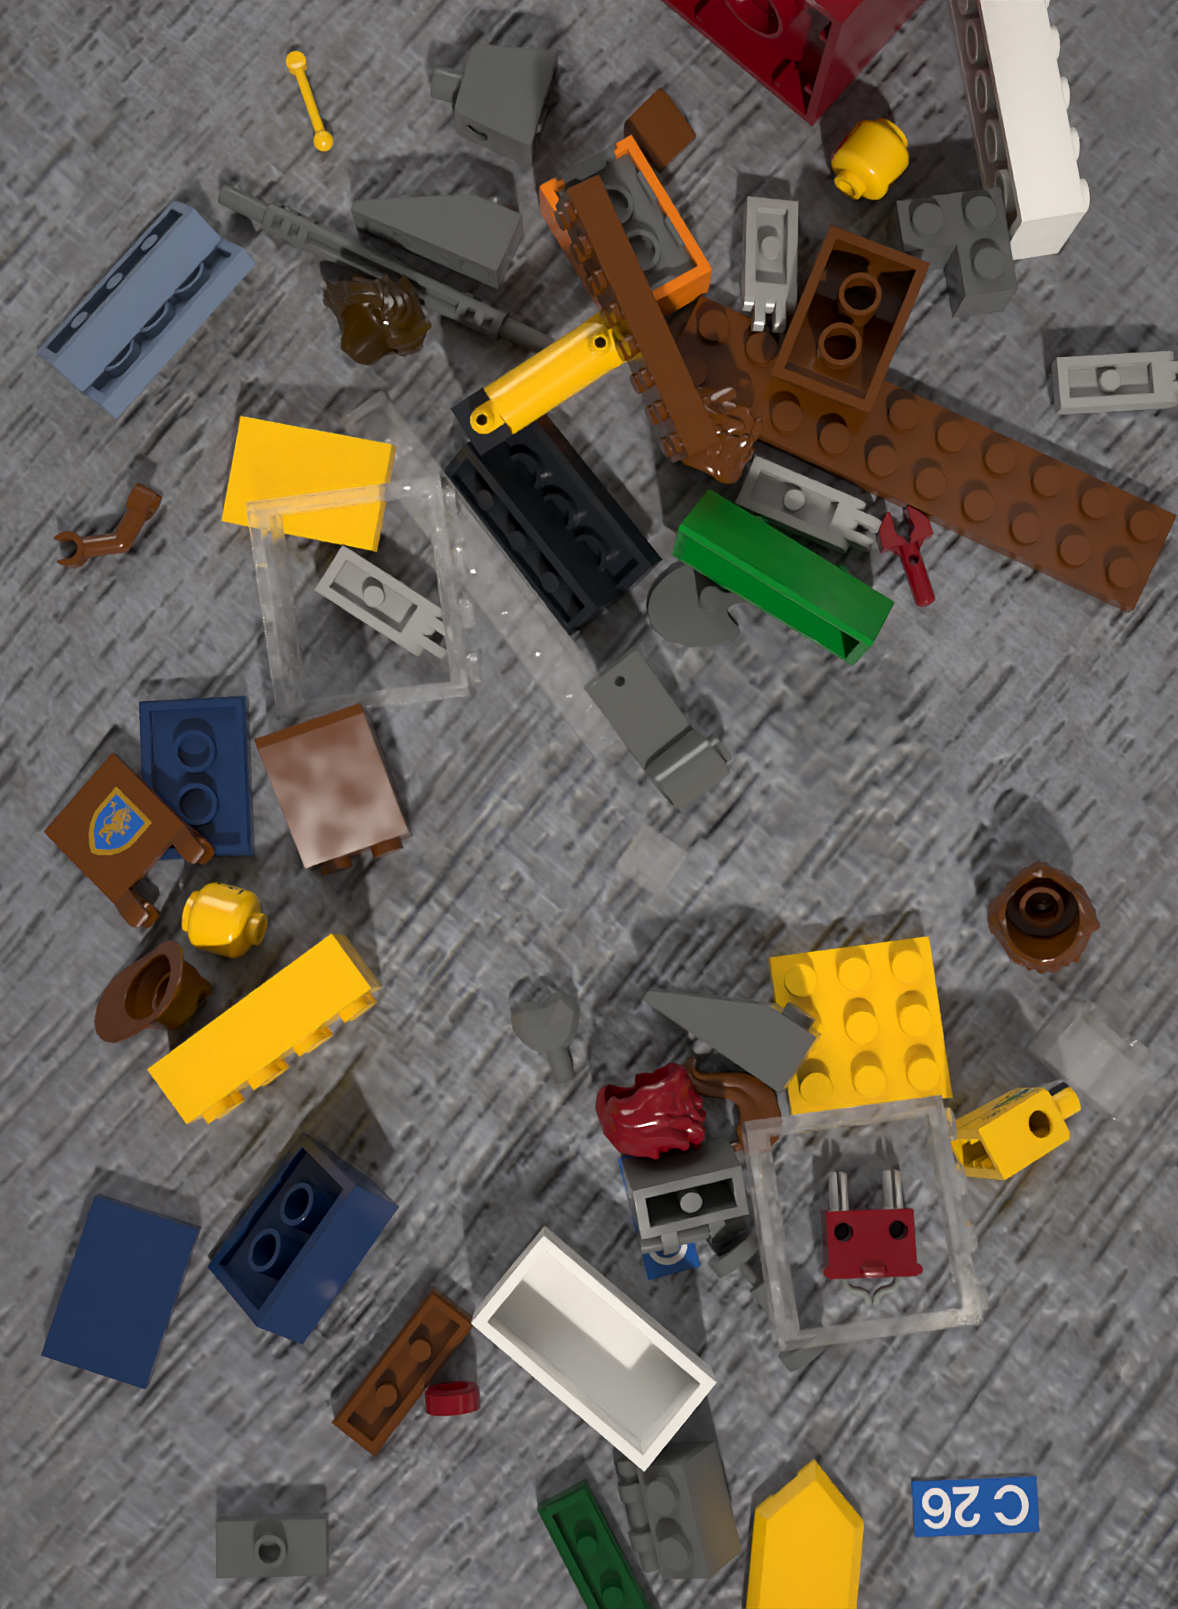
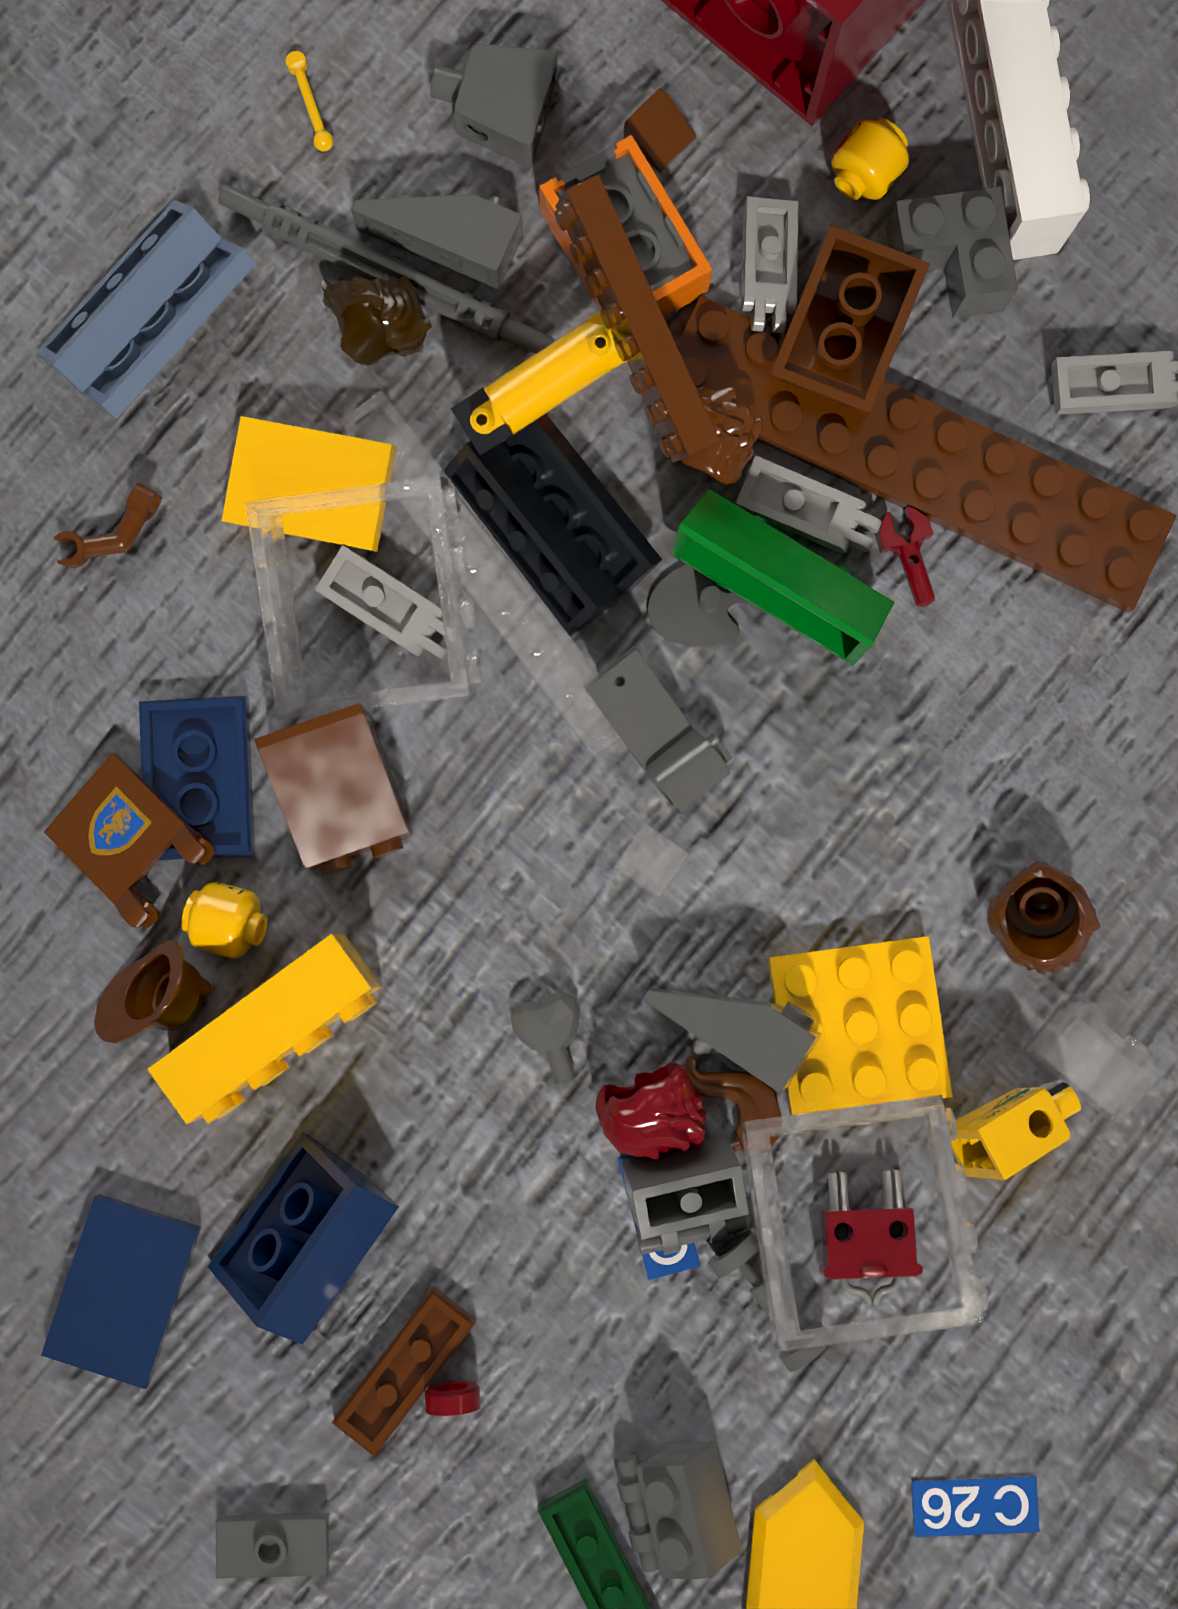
white piece [471,1226,717,1472] -> none

